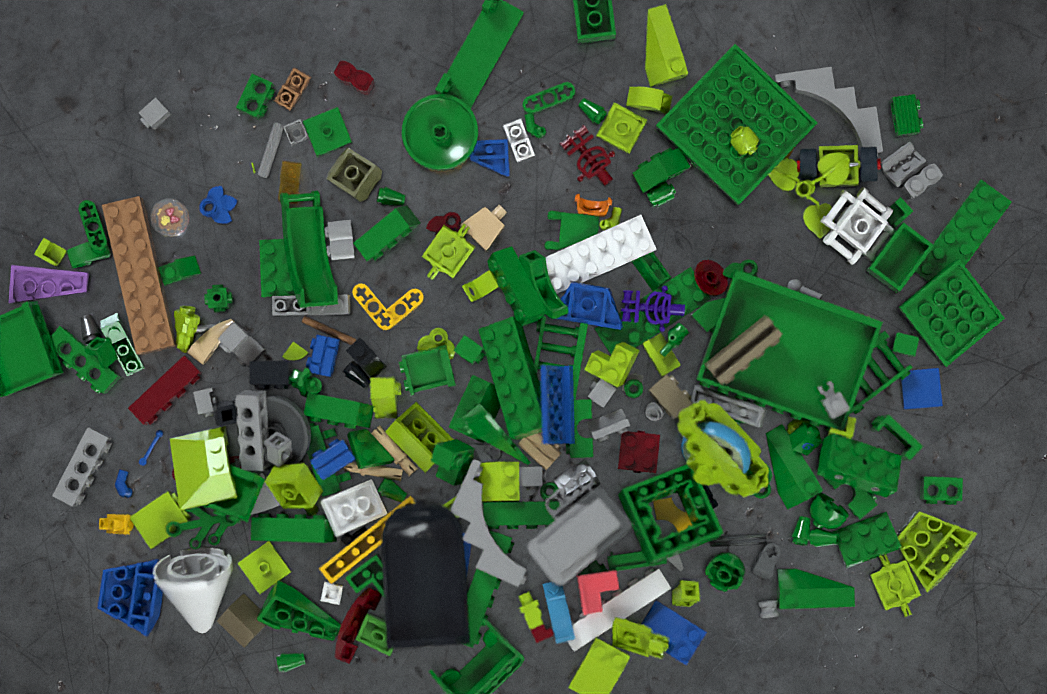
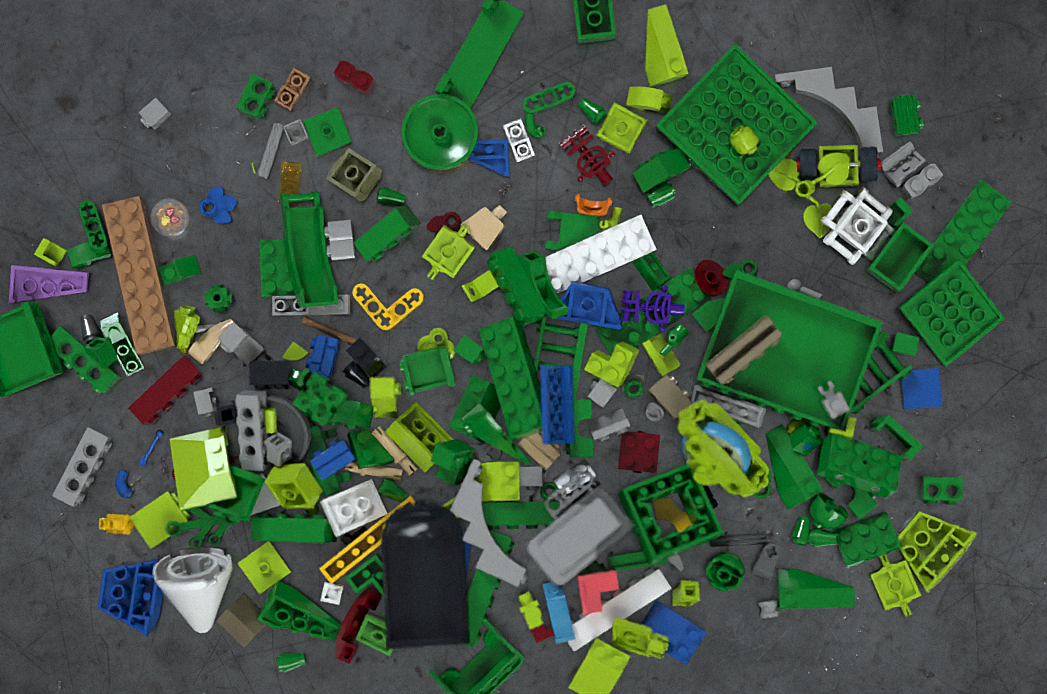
none -> lime piece [264,408,277,433]
none -> green brick [292,370,350,426]

